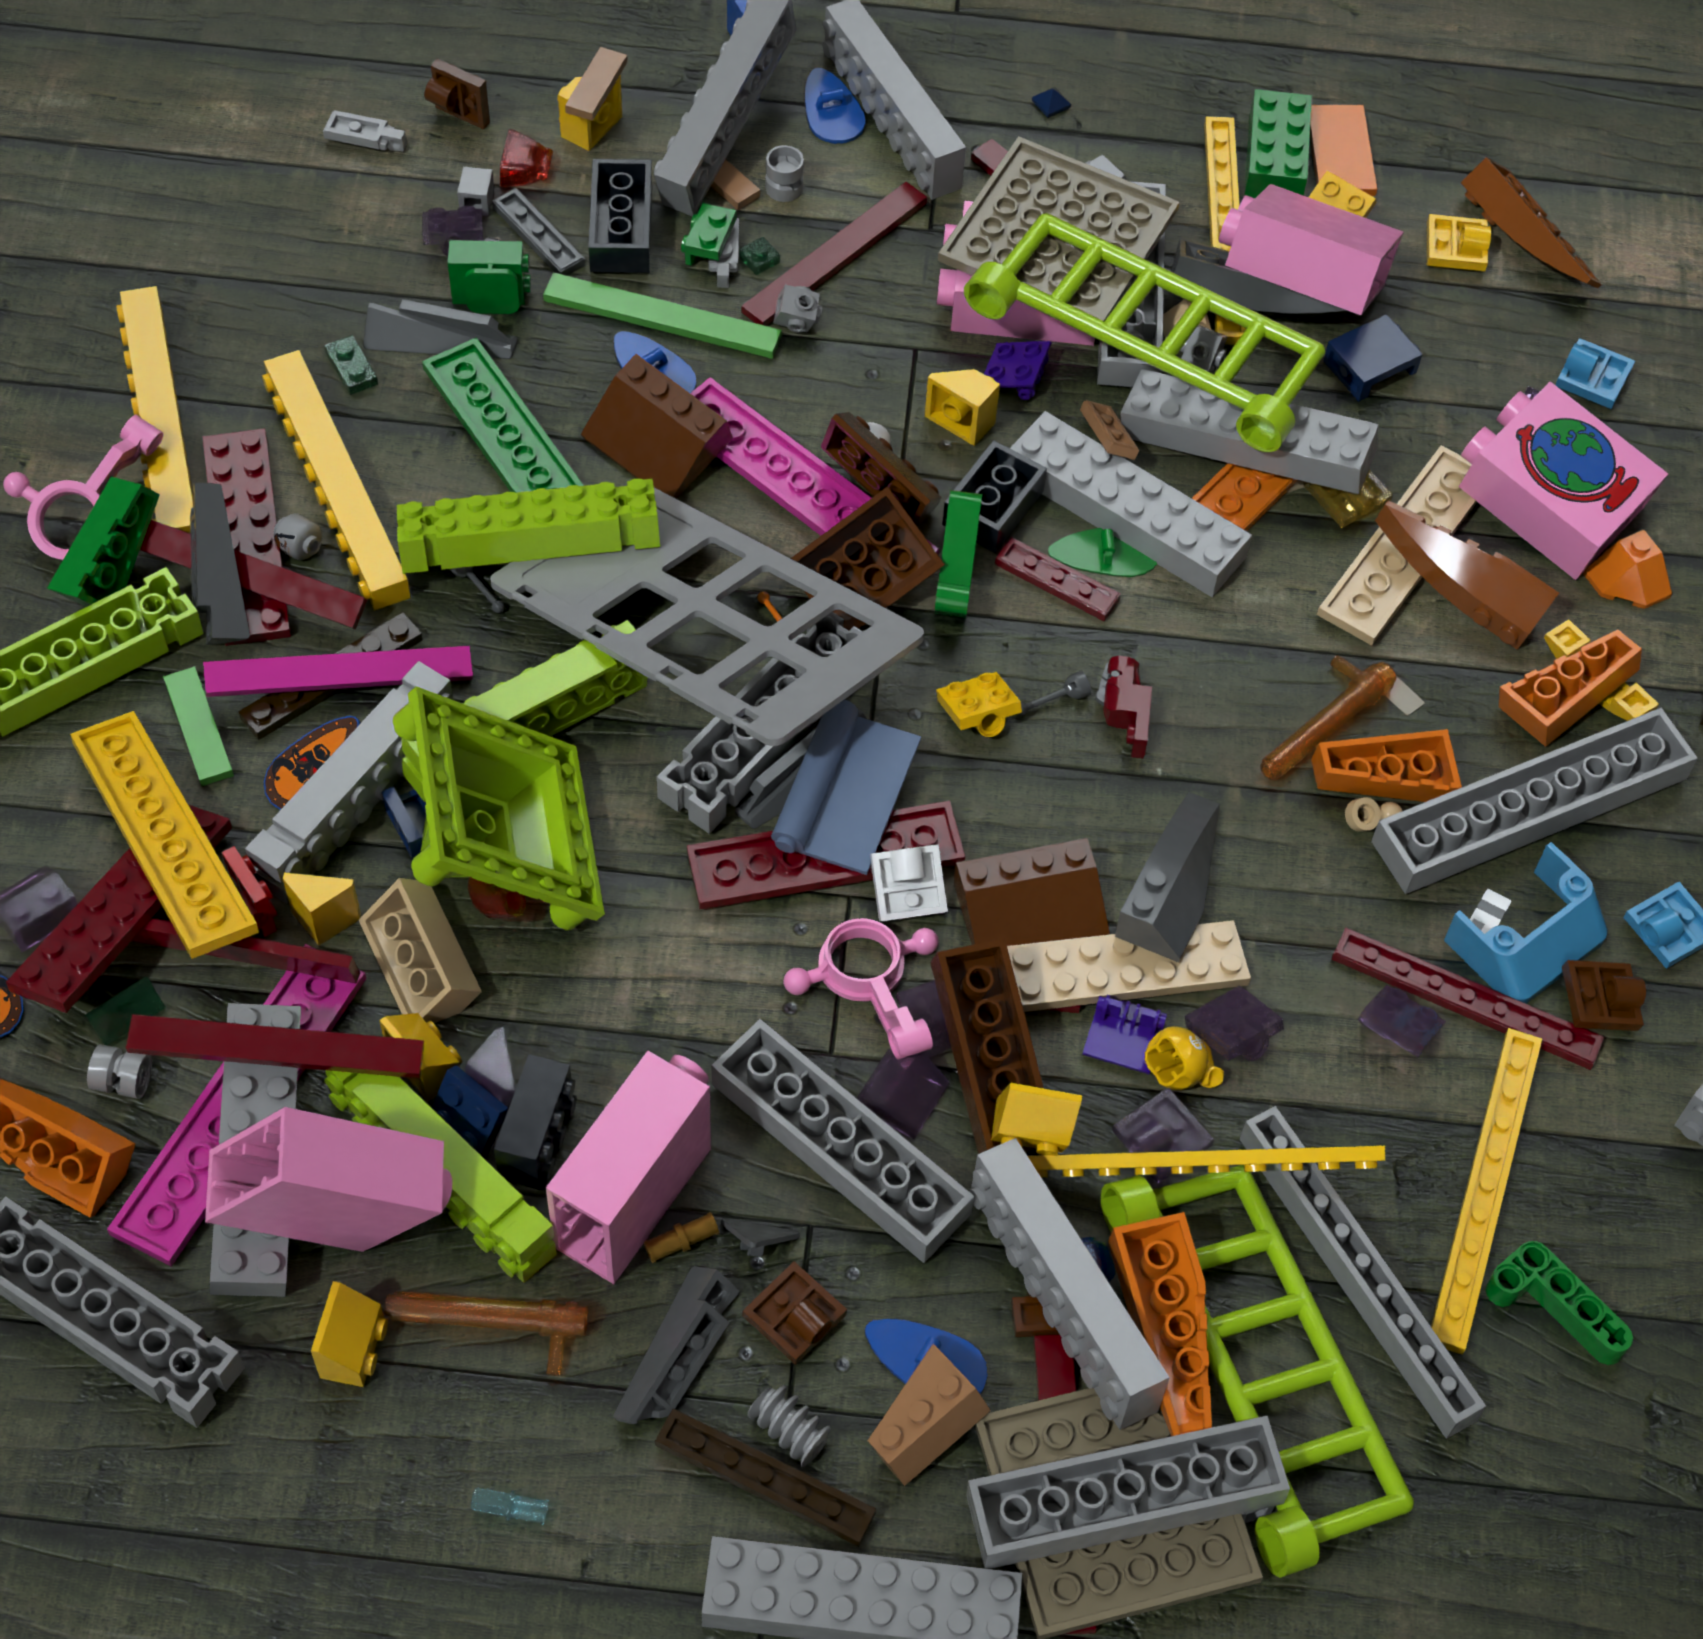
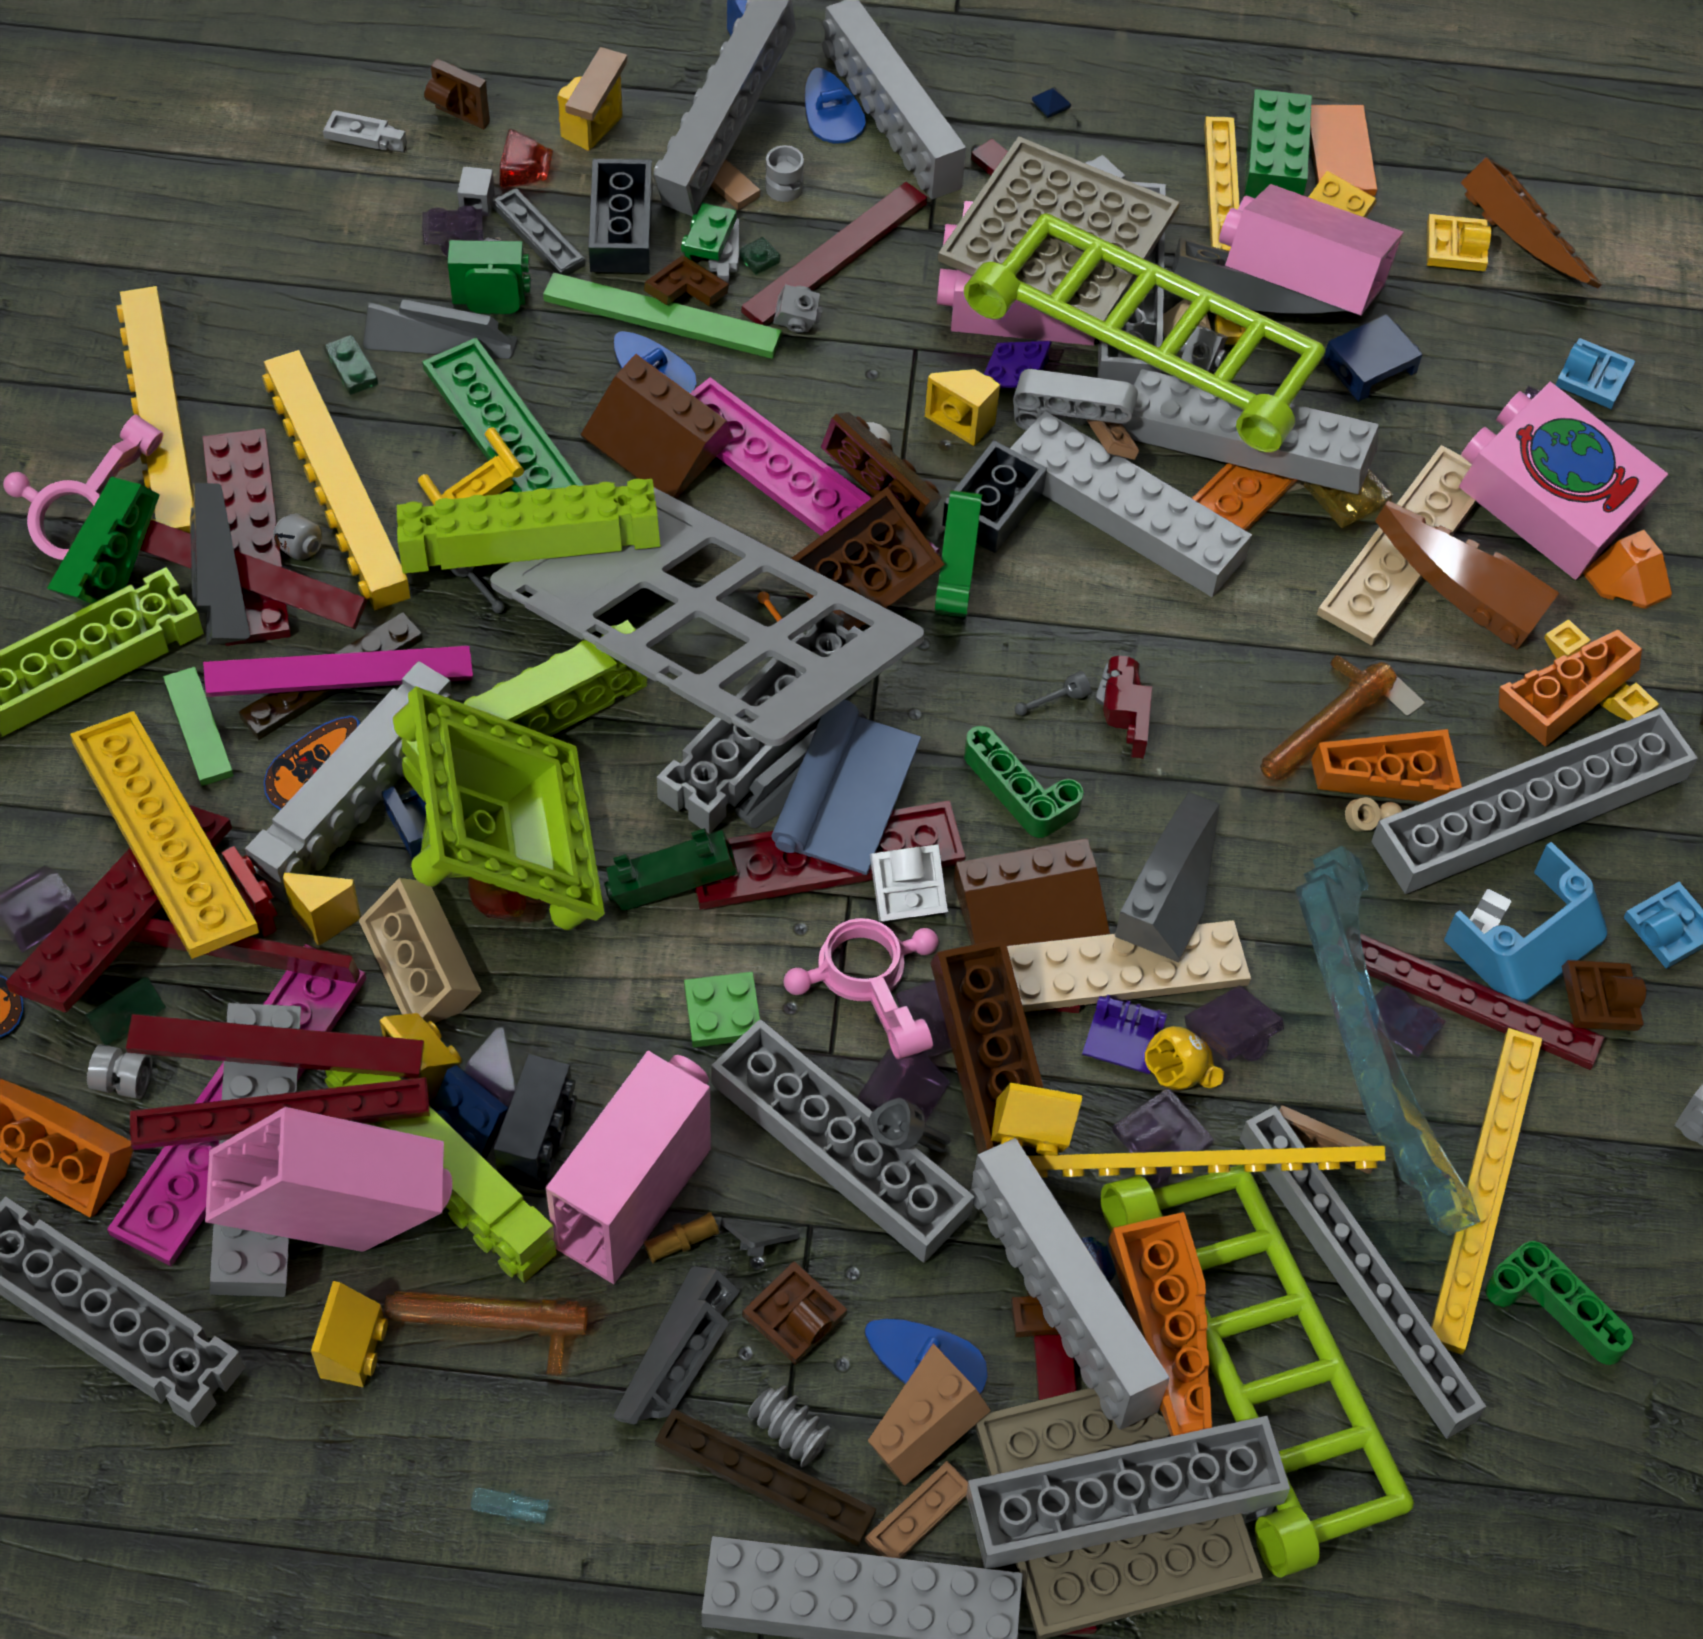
yellow plate [936,672,1022,737] -> none
tile [995,537,1121,621] -> none
green shield [1048,528,1157,577] -> none
none -> dark red tile [130,1077,430,1150]
none -> yellow plate [418,428,524,506]
none -> dark green brick [604,828,738,911]
none -> reddish brown plate [644,255,729,306]
none -> bright green plate [684,972,760,1048]
none -> medium nougat tile [865,1461,968,1559]
none -> dark grey piece [869,1098,951,1153]
none -> green beam [964,726,1084,838]
none -> light grey beam [1013,369,1138,430]
none -> medium nougat tile [1279,1105,1374,1174]
none -> clear light blue arch [1295,845,1480,1236]

